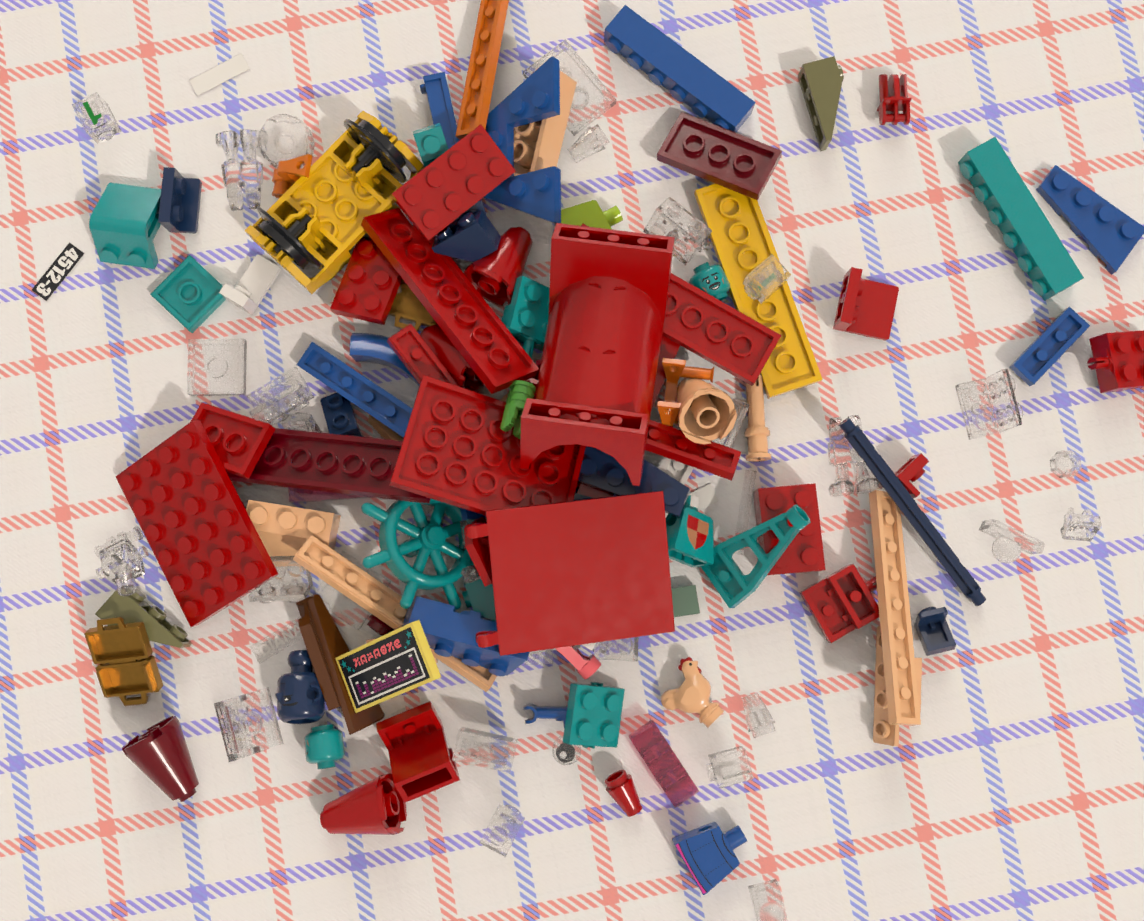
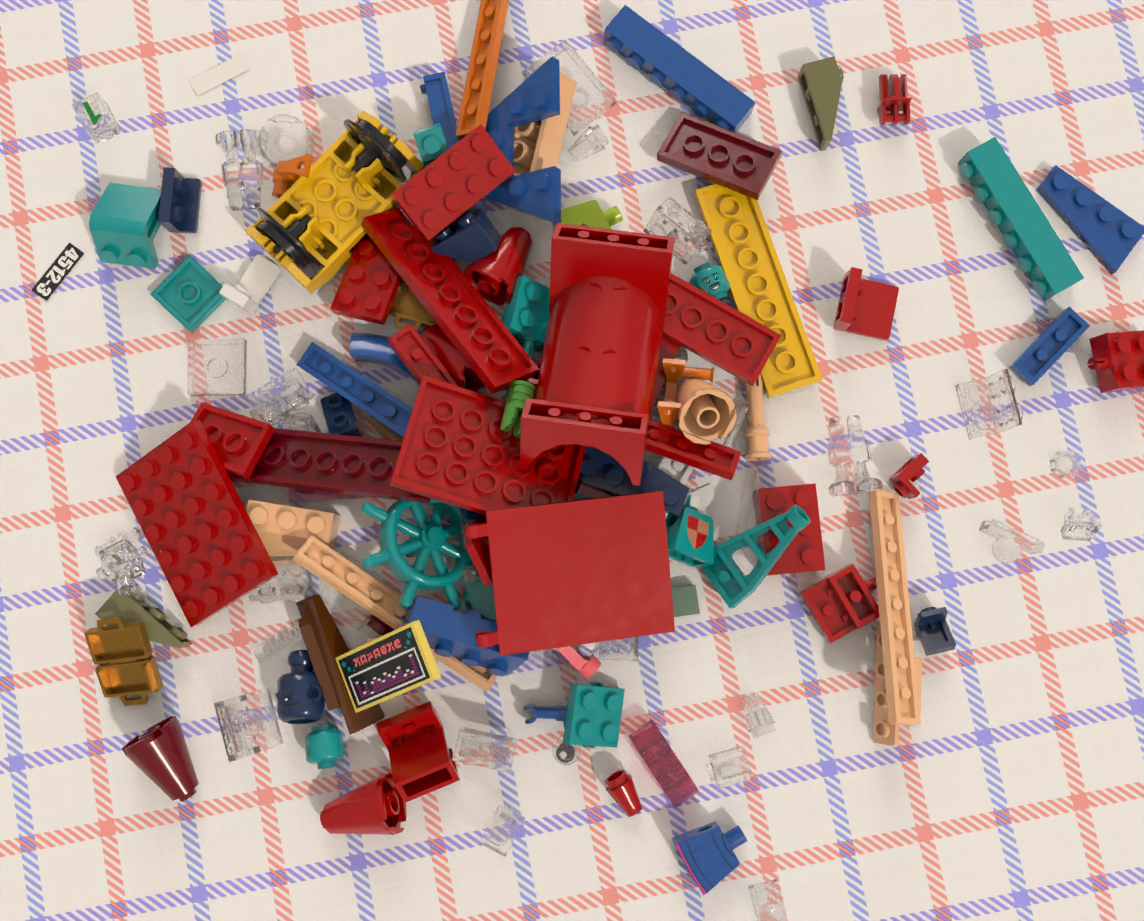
light nougat animal [661,657,724,728] -> none
clear brick [743,254,791,304] -> none
dark blue piece [839,418,986,606] -> none

